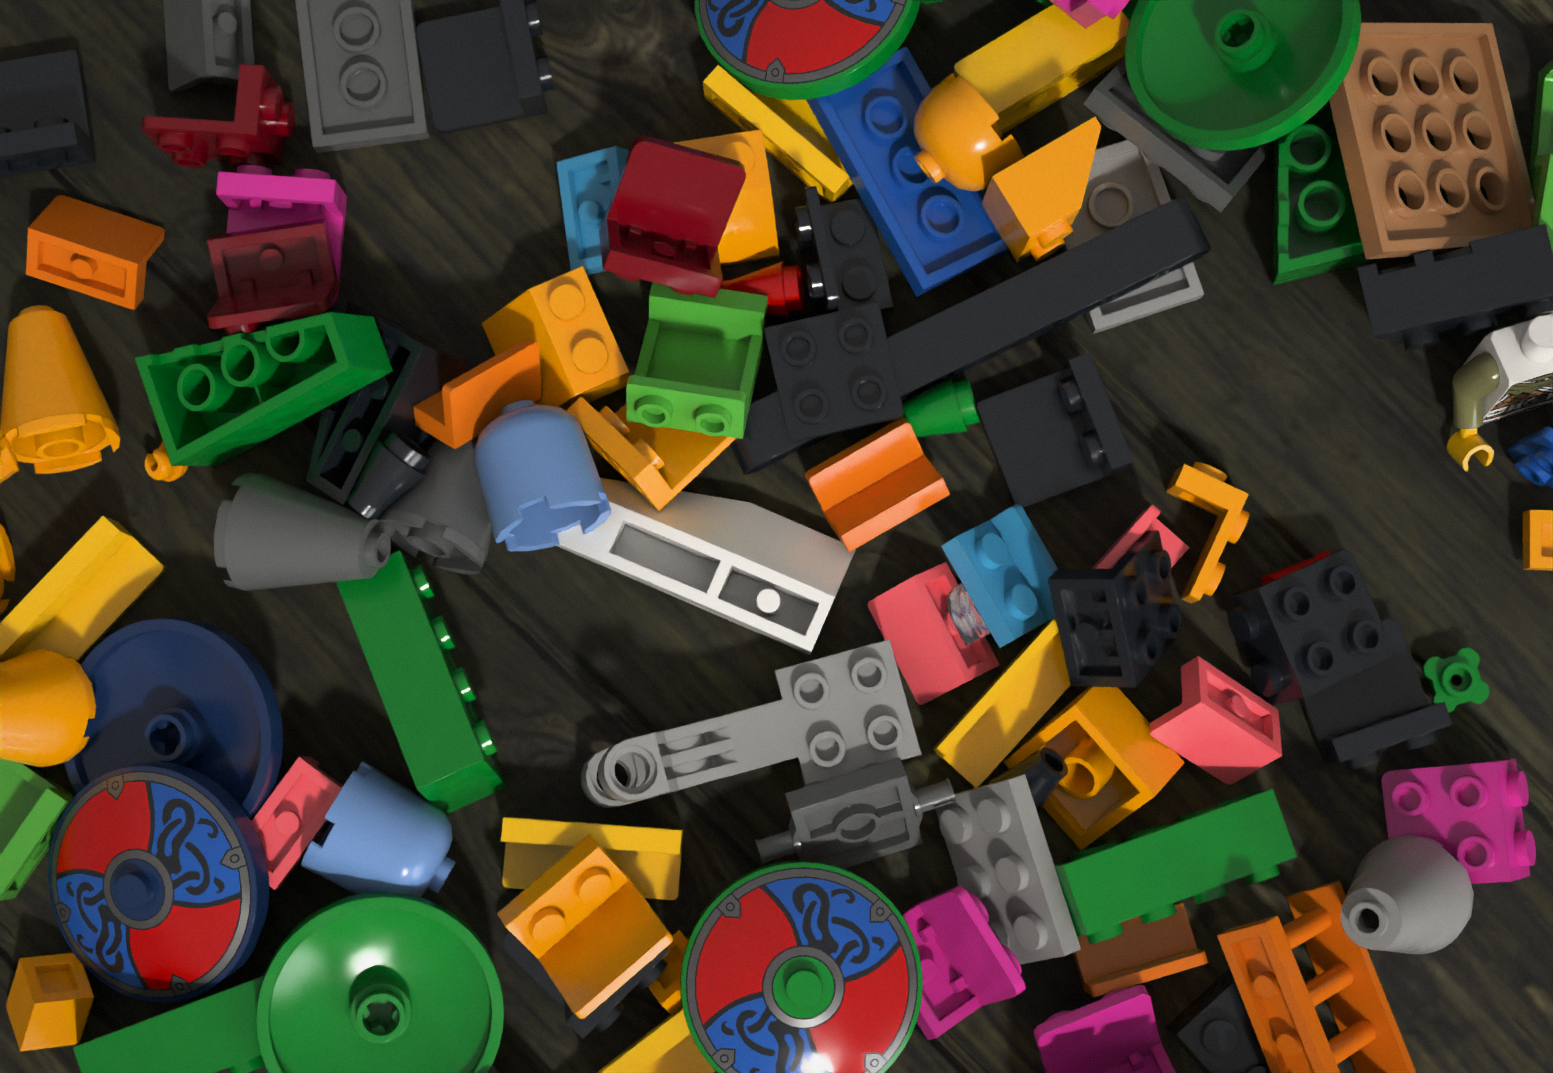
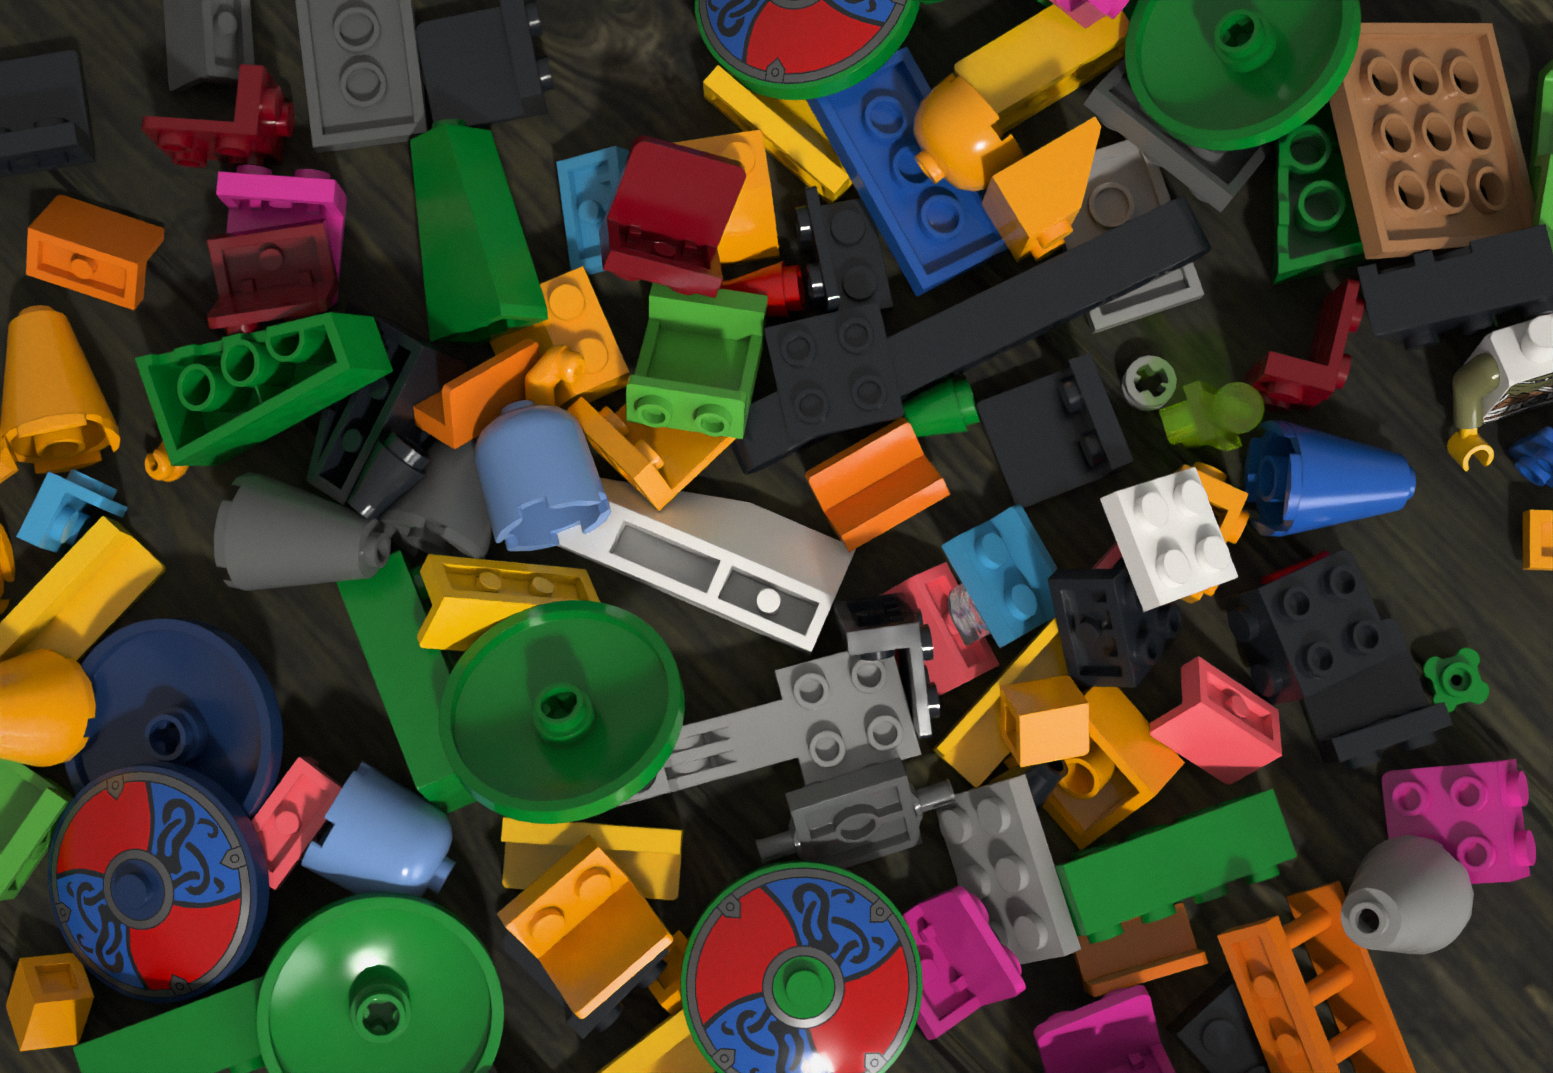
none -> dark azure bracket [16,469,128,555]
none -> green slope [410,119,548,346]
none -> yellow panel [417,554,600,651]
none -> green dish [438,600,685,824]
none -> light orange arm [525,345,585,406]
none -> black bracket [833,592,940,739]
none -> light orange panel [1000,675,1089,767]
none -> white plate [1100,467,1238,612]
none -> bush [1121,355,1177,412]
none -> clear neon green hips [1159,380,1265,452]
none -> dark red bracket [1241,278,1365,414]
none -> blue cone [1244,420,1416,537]

